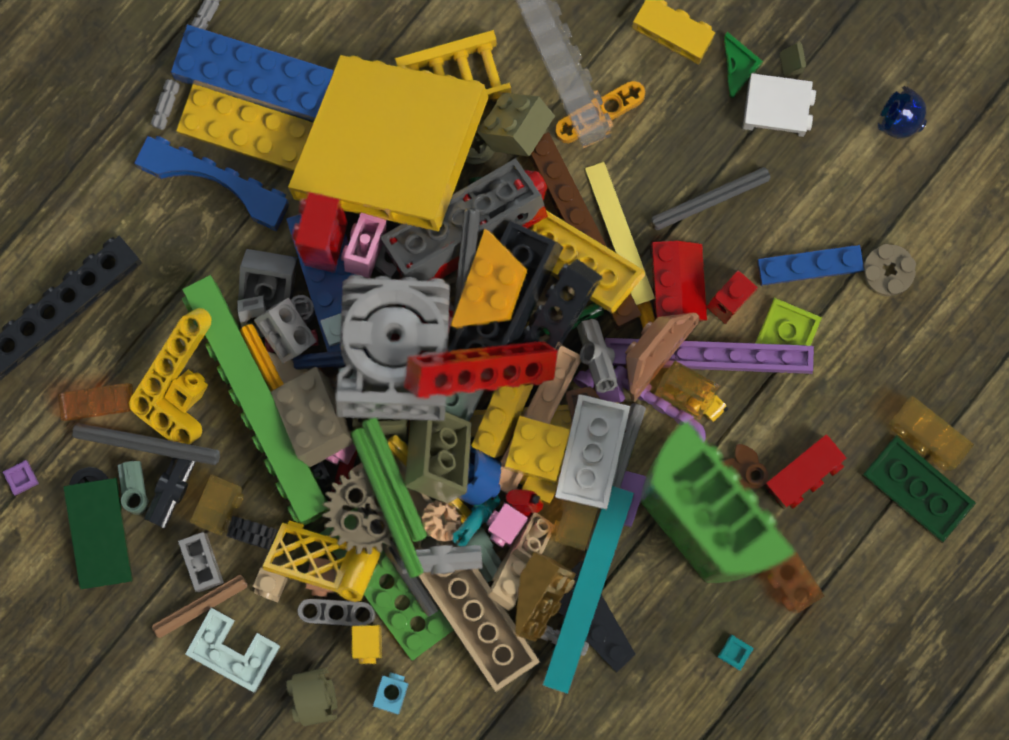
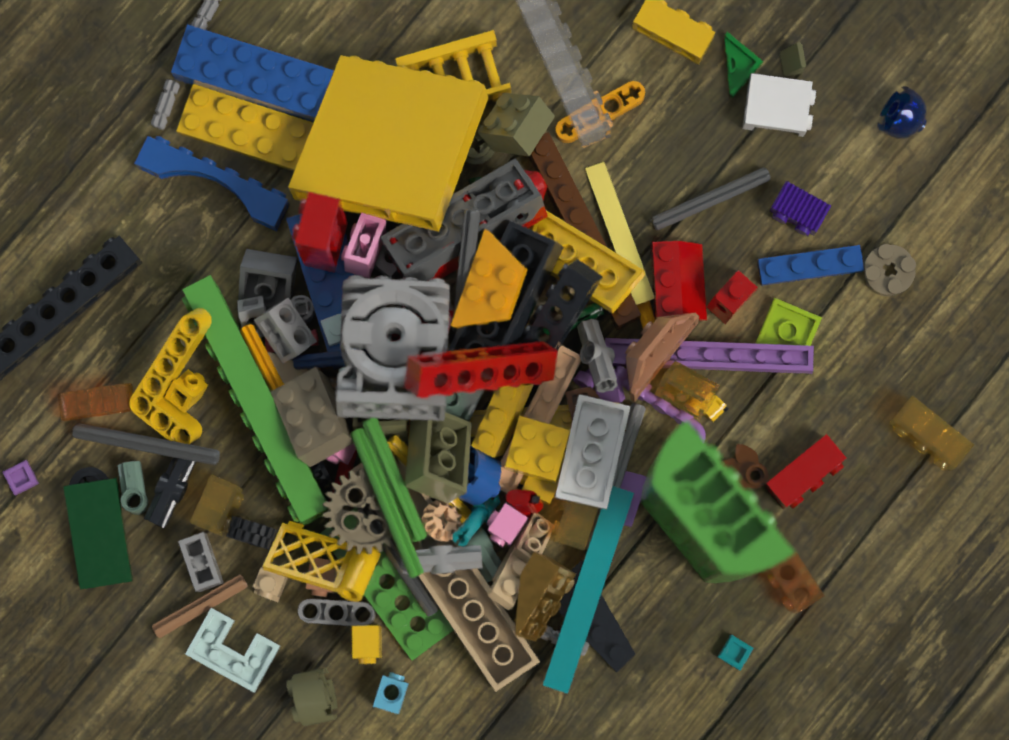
dark green tile [862,435,976,543] -> none
none -> dark purple brick [769,181,831,237]

